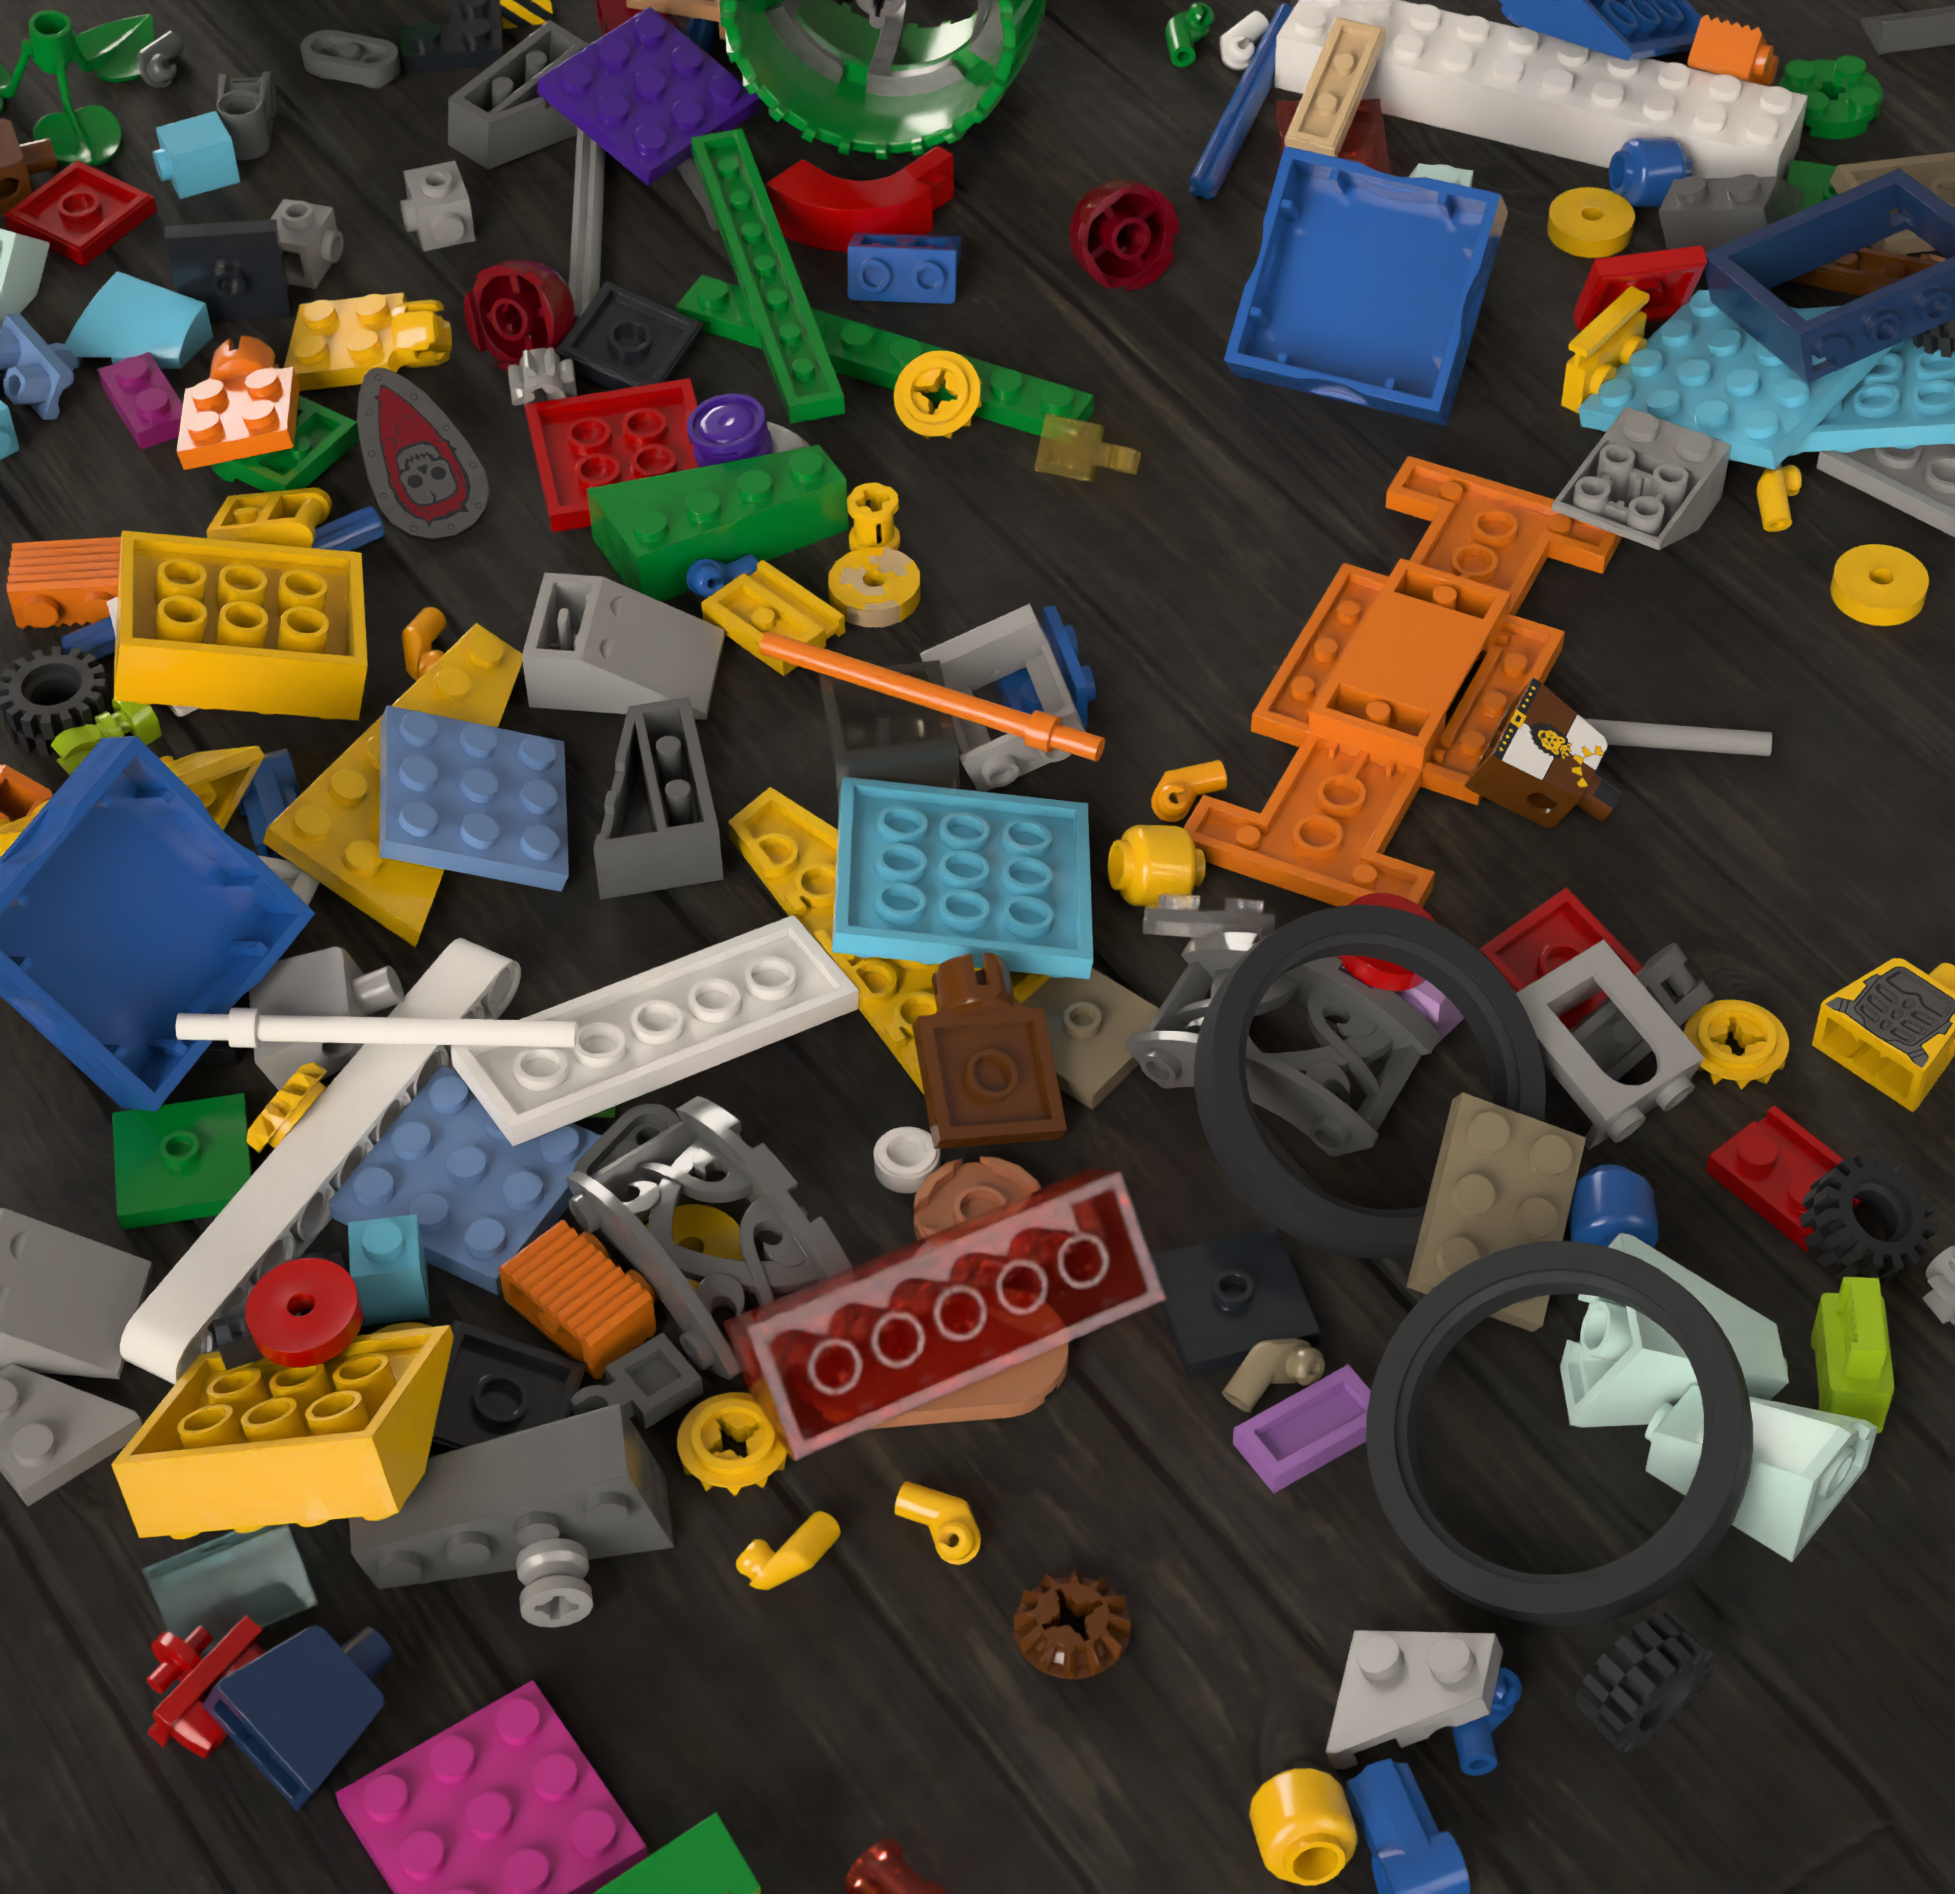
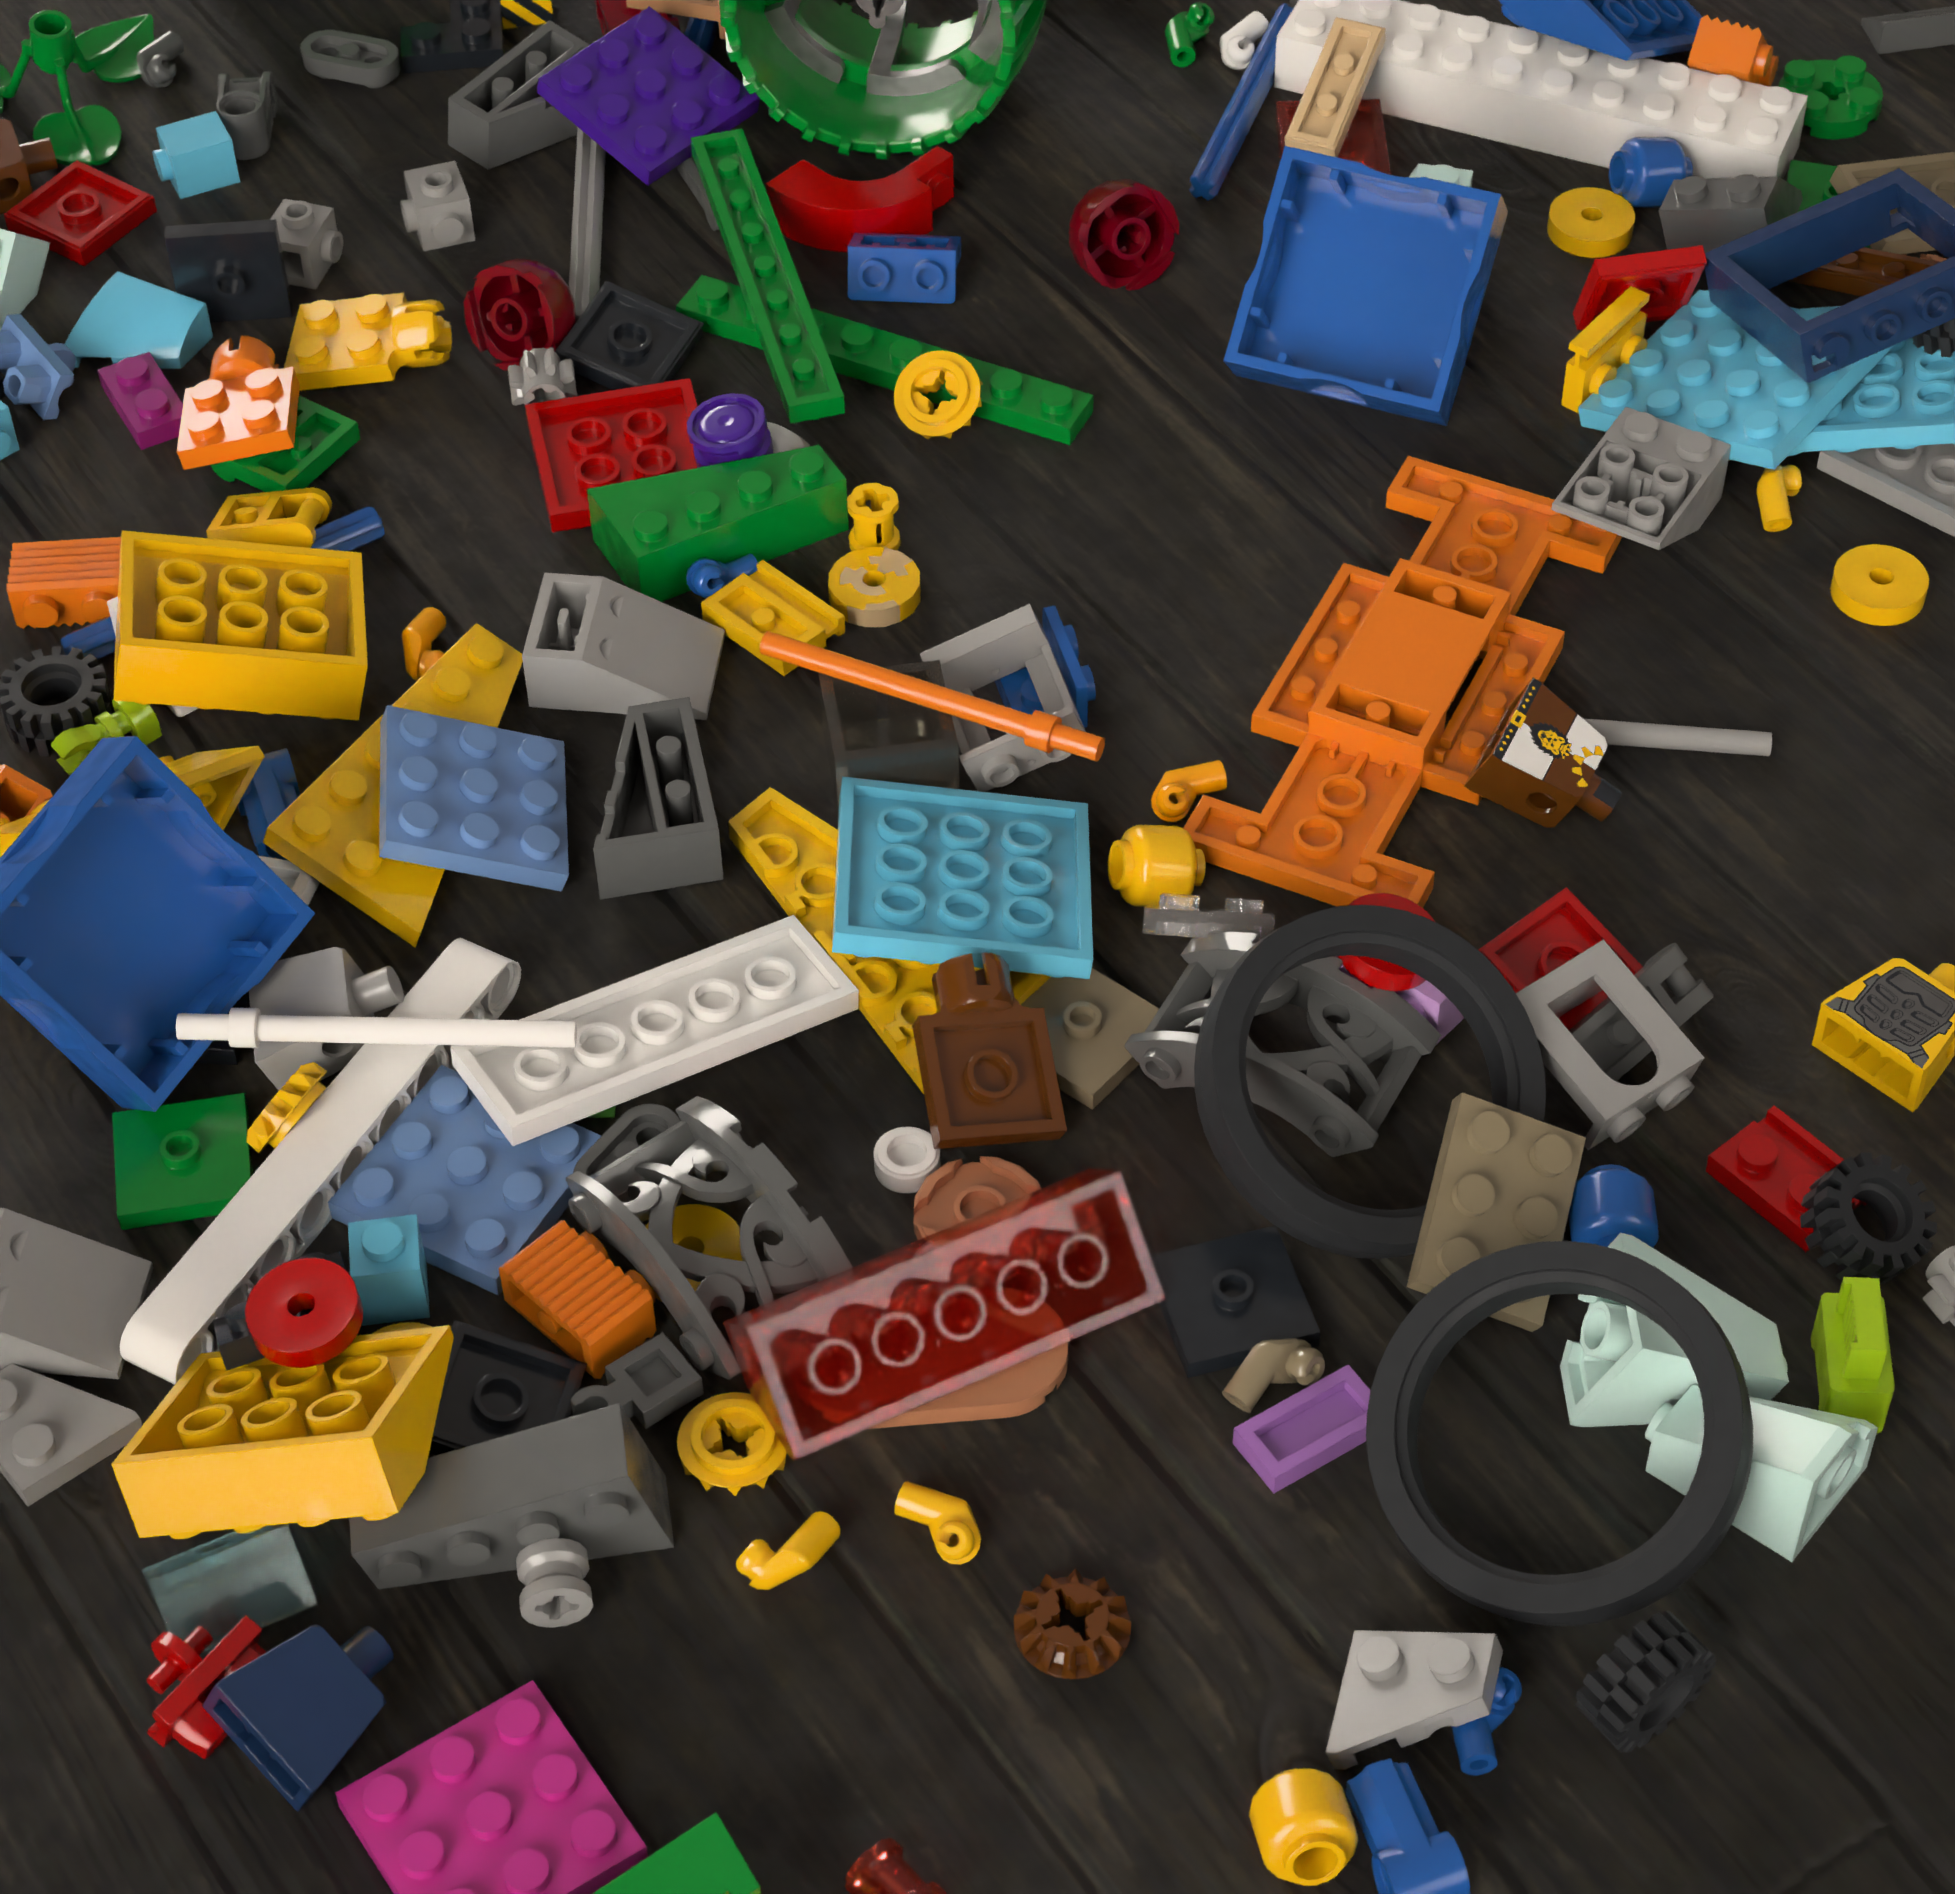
shield [357,367,490,543] -> none
clear yellow plate [1034,414,1141,483] -> none
yellow gear [1684,1000,1789,1090] -> none

